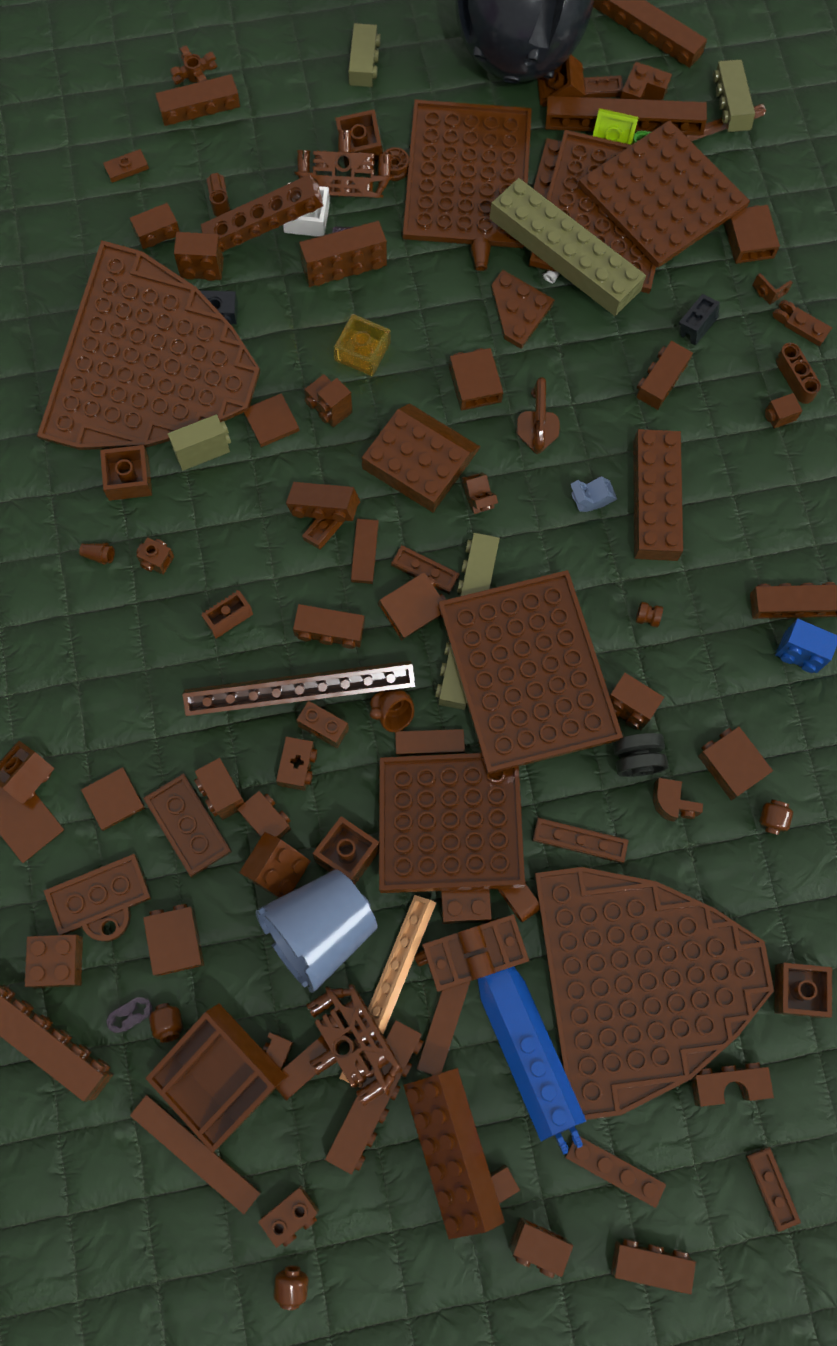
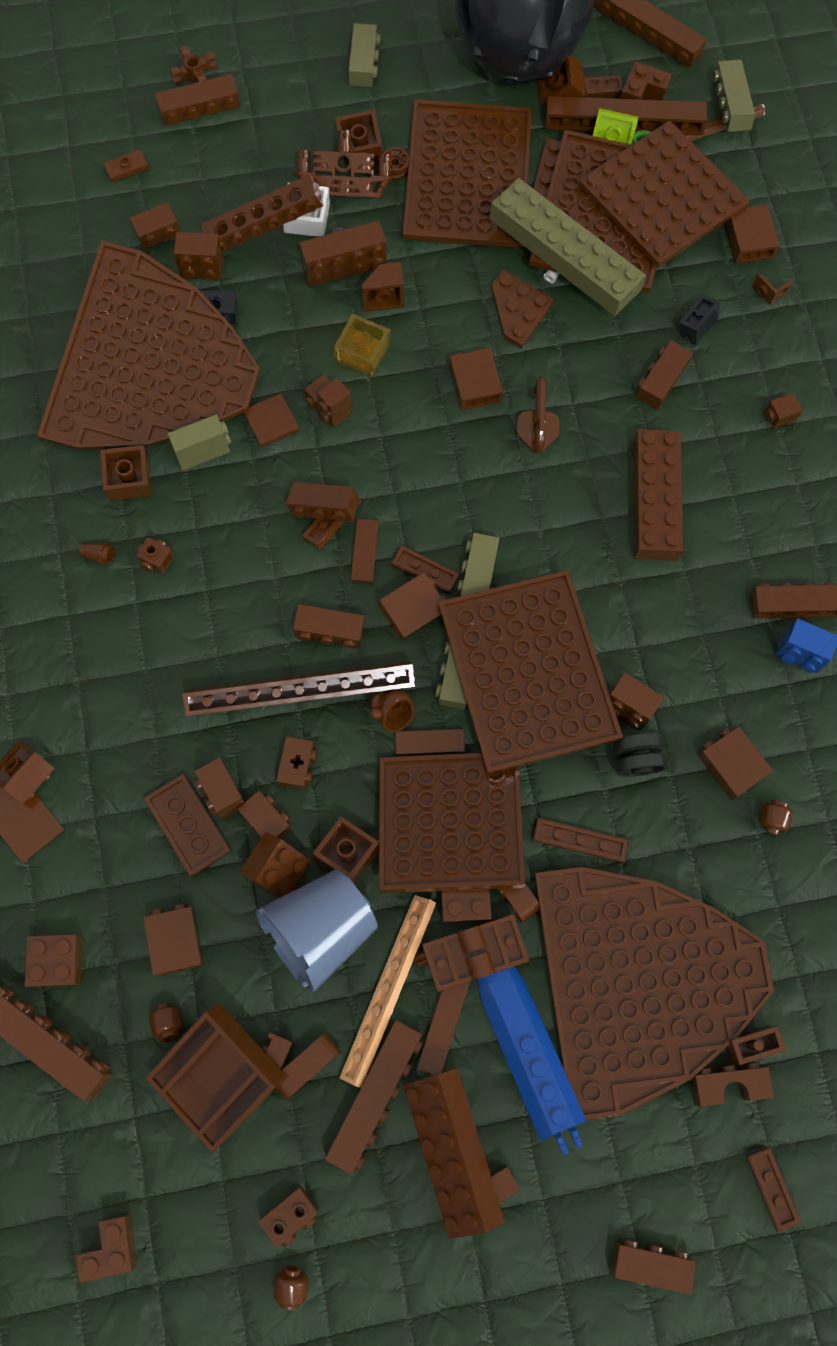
reddish brown plate [44,854,152,942] -> none
reddish brown tile [81,767,145,831] -> none
clear purple beam [107,997,153,1033] -> none
reddish brown tile [130,1095,261,1214] -> none
reddish brown brick [202,590,253,639] -> none
reddish brown piece [206,173,231,217] -> none
reddish brown brick [297,701,349,748] -> none
reddish brown piece [306,984,403,1106] -> none
reddish brown slope [362,403,480,513] -> none
reddish brown brick [461,472,498,514] -> none
reddish brown cone [471,238,491,271] -> none
reddish brown brick [509,1217,573,1278] -> none
reddish brown plate [565,1137,666,1208] -> none
sand blue brick [571,476,617,512] -> none
reddish brown wheel [636,601,663,628] -> none
reddish brown brick [653,778,703,822] -> none
reddish brown hinge [773,300,832,346] -> none
reddish brown brick [775,963,832,1018] -> none
reddish brown beam [776,343,821,404] -> none
none -> reddish brown brick [76,1213,137,1283]
none -> reddish brown slope [362,262,404,312]
none -> reddish brown brick [726,1025,786,1065]

